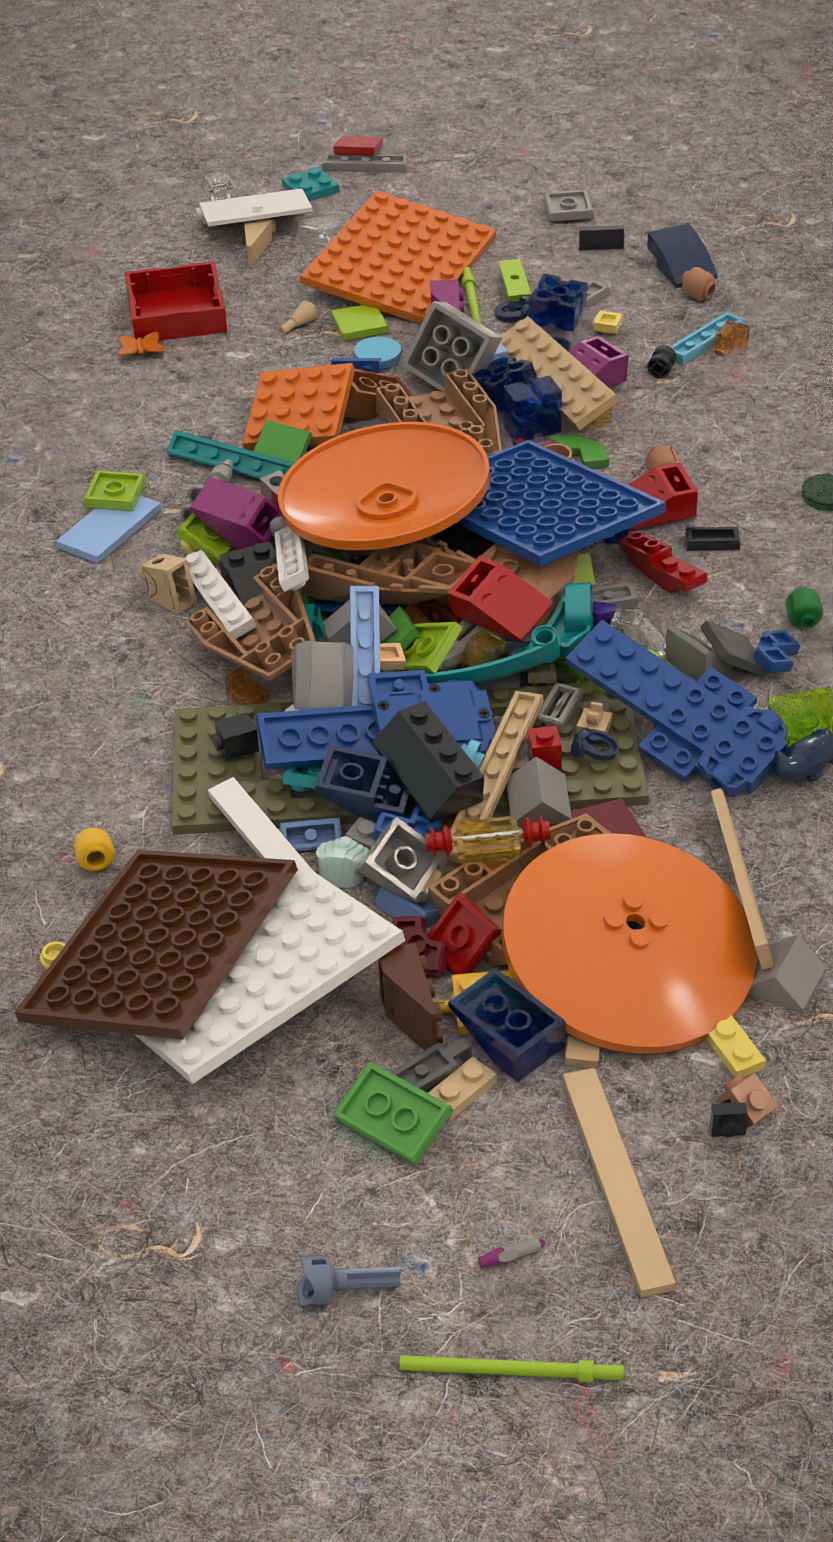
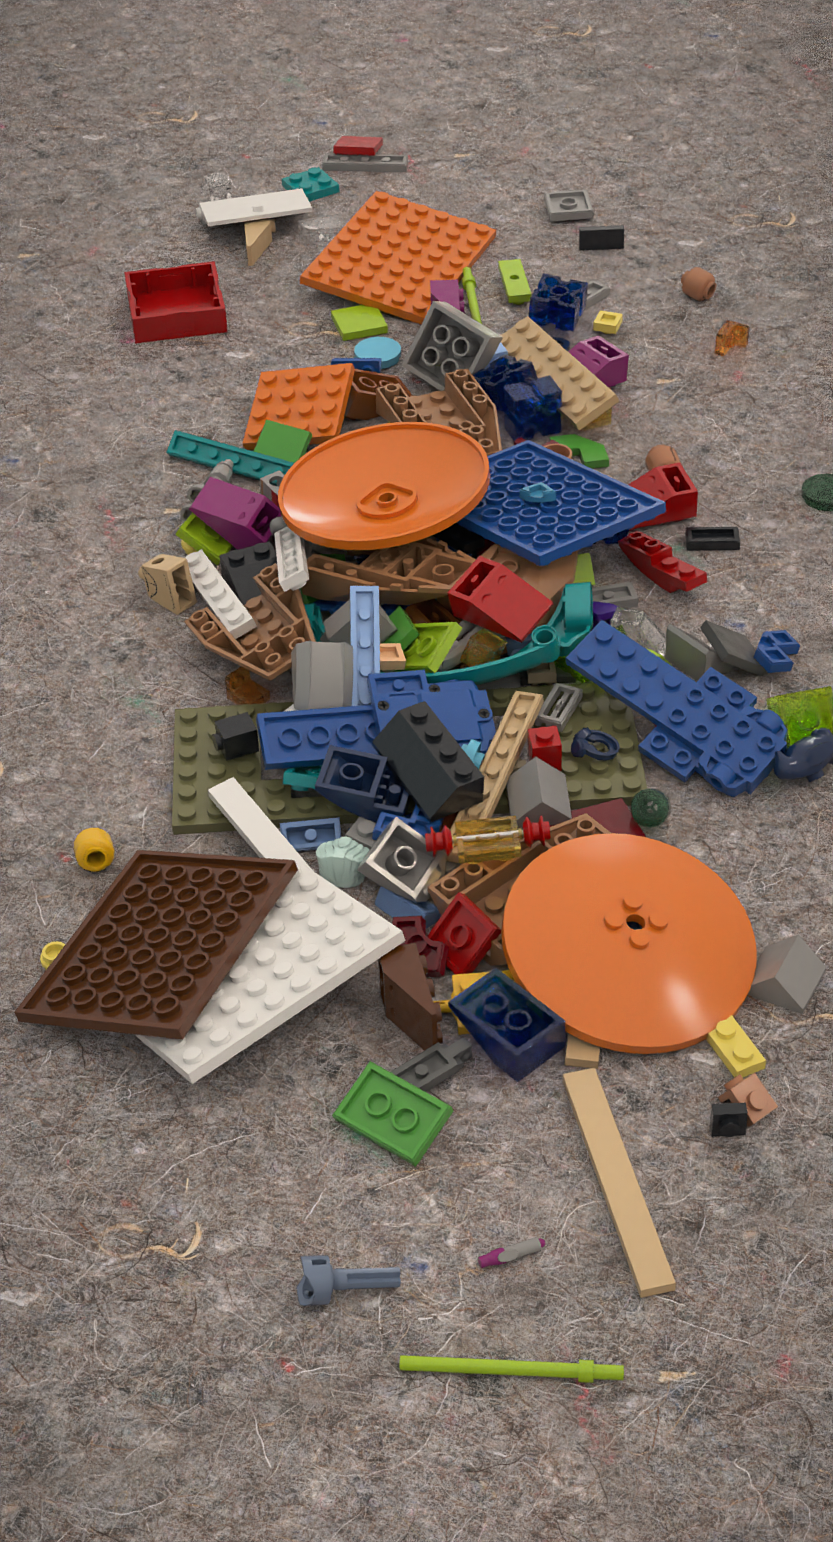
light blue tile [56,496,161,564] -> none
lime tile [83,470,146,511] -> none
orange piece [118,332,165,356] -> none
tan cone [279,300,318,335] -> none
tan plate [428,1056,497,1120] -> none
dark blue piece [495,296,531,322] -> none
tan tile [577,702,612,733] -> none
dark blue slope [647,223,718,288] -> none
black wheel [647,345,677,378] -> none
medium azure tile [670,312,745,365] -> none
tan tile [711,788,774,970] -> none
green head [785,587,824,628] -> none
none -> dark azure tile [519,482,557,503]
none -> clear green head [630,788,671,828]

